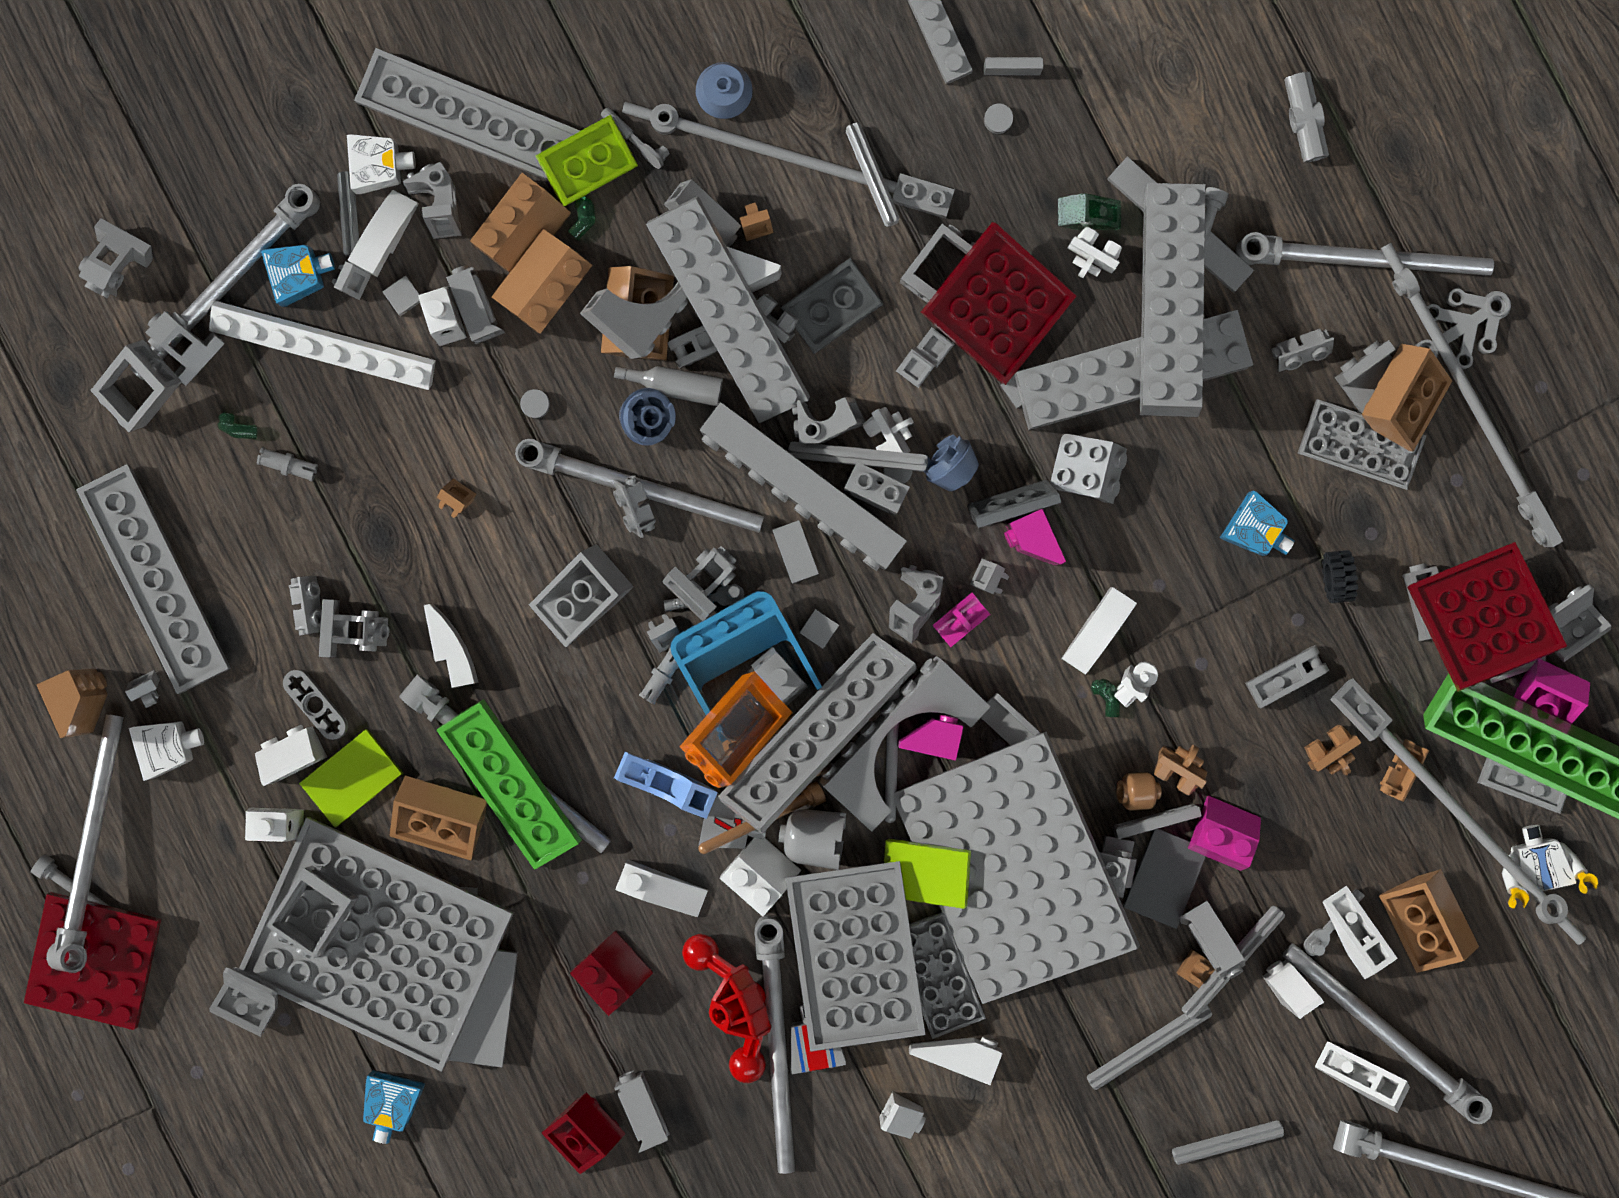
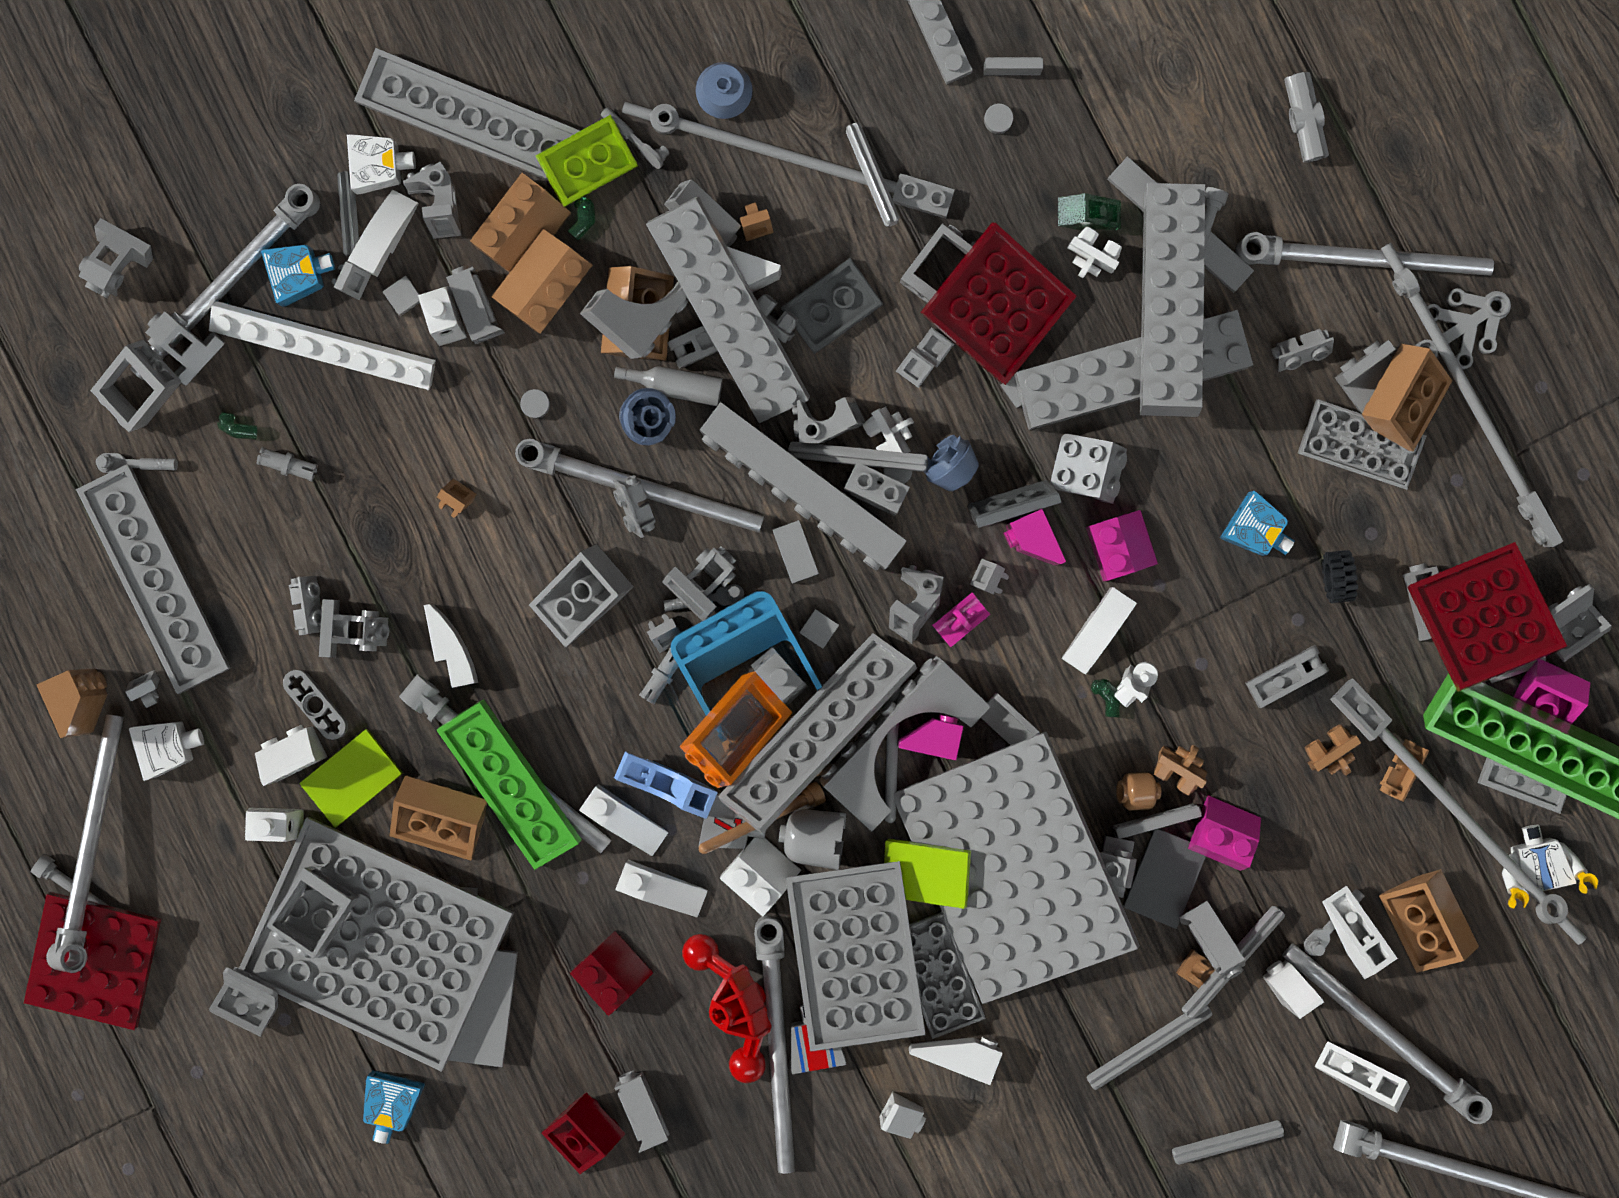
none -> light grey piece [96,453,178,473]
none -> white slope [579,784,669,856]
none -> dark pink slope [1086,510,1158,581]

